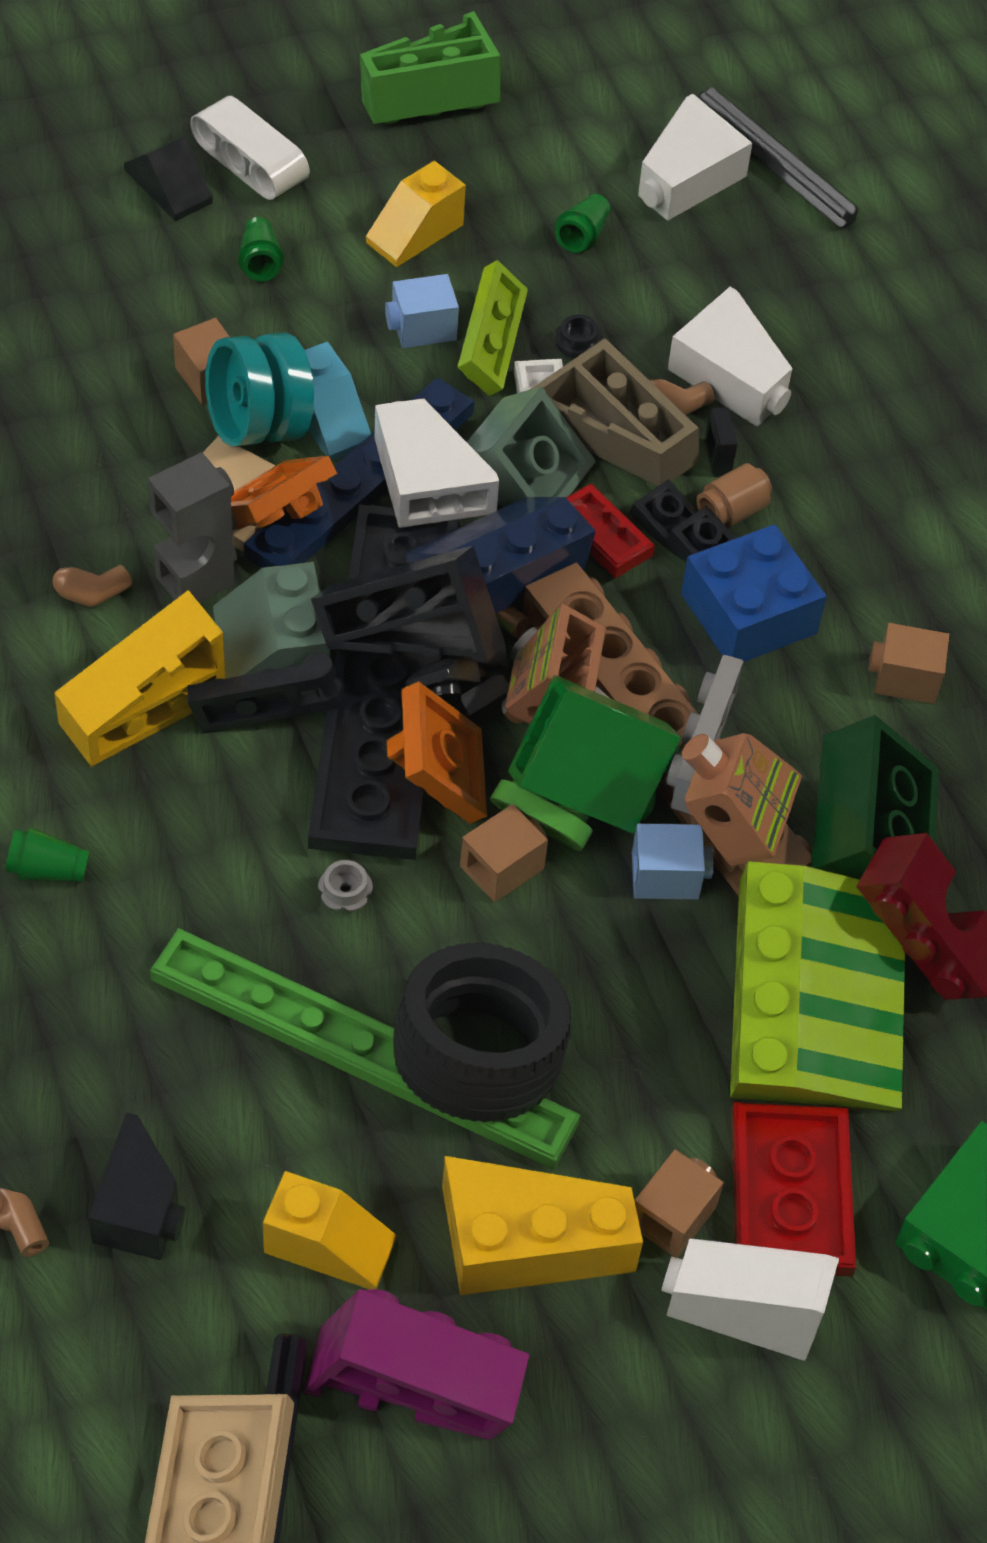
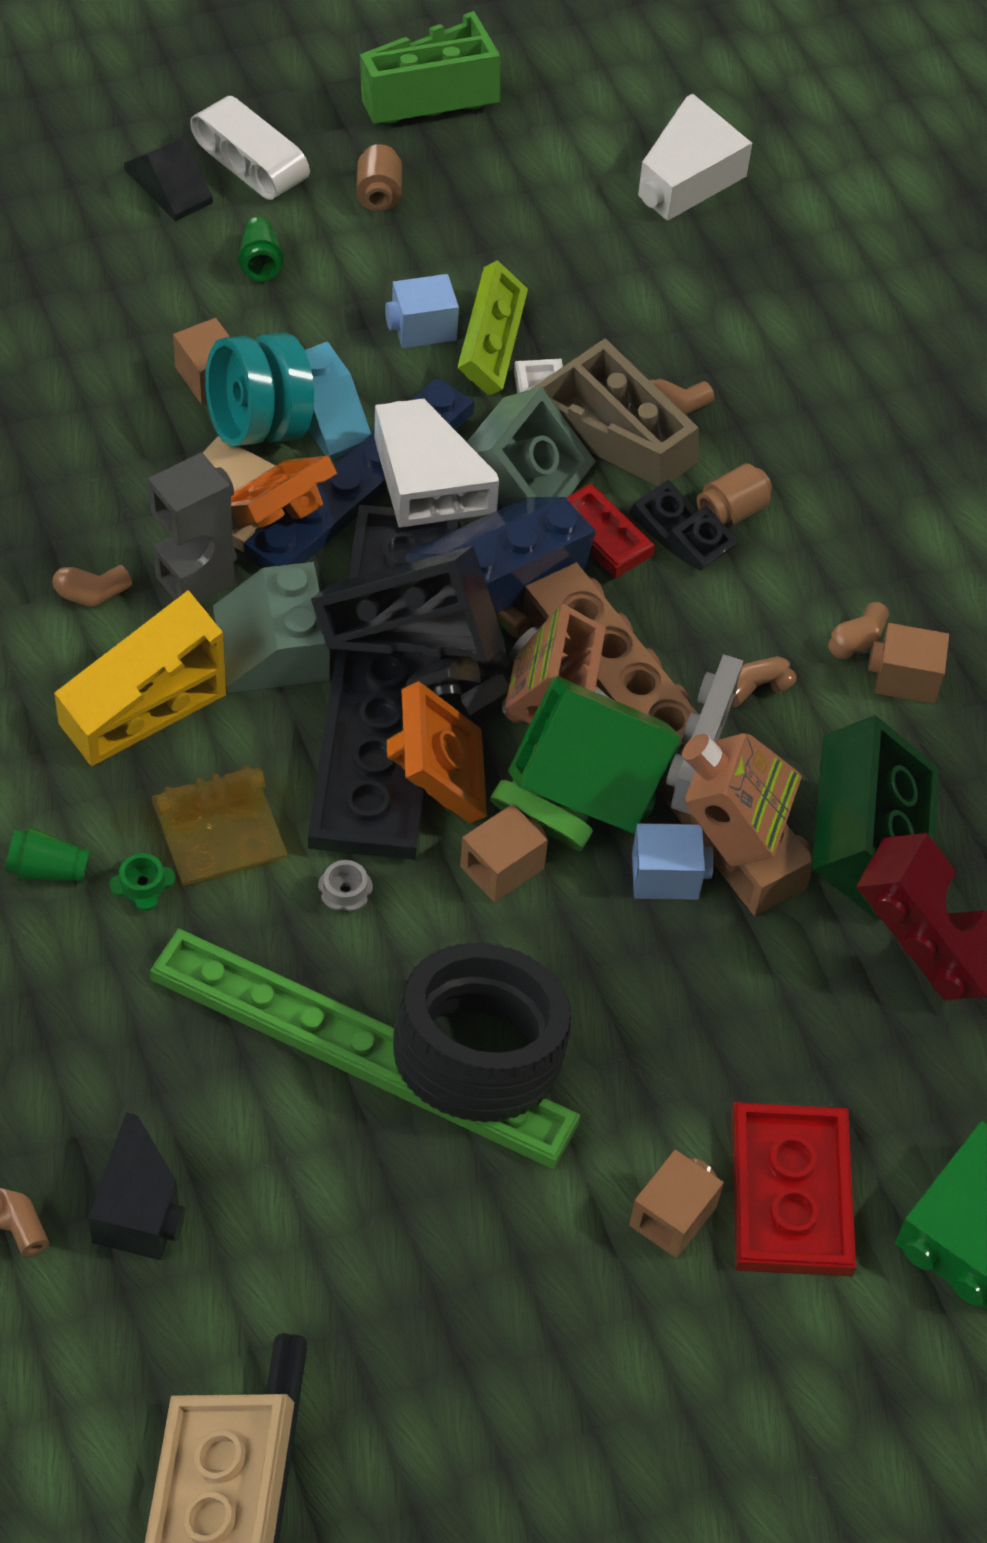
black plate [188,653,345,733] -> none
yellow slope [263,1171,397,1289] -> none
magenta wedge [302,1289,530,1440] -> none
yellow slope [366,160,466,267] -> none
yellow wedge [442,1156,643,1295] -> none
green cone [555,194,610,253] -> none
black plate [555,314,602,358] -> none
white slope [661,1238,839,1361] -> none
white slope [668,287,792,427] -> none
blue brick [681,524,827,662] -> none
black axle [698,87,859,228] -> none
black tile [704,407,738,477] -> none
lime slope [730,861,905,1111] -> none
none -> green plate [109,853,176,911]
none -> clear yellow hinge [151,765,287,886]
none -> medium nougat brick [356,144,402,211]
none -> medium nougat arm [731,656,797,708]
none -> medium nougat arm [828,602,889,660]

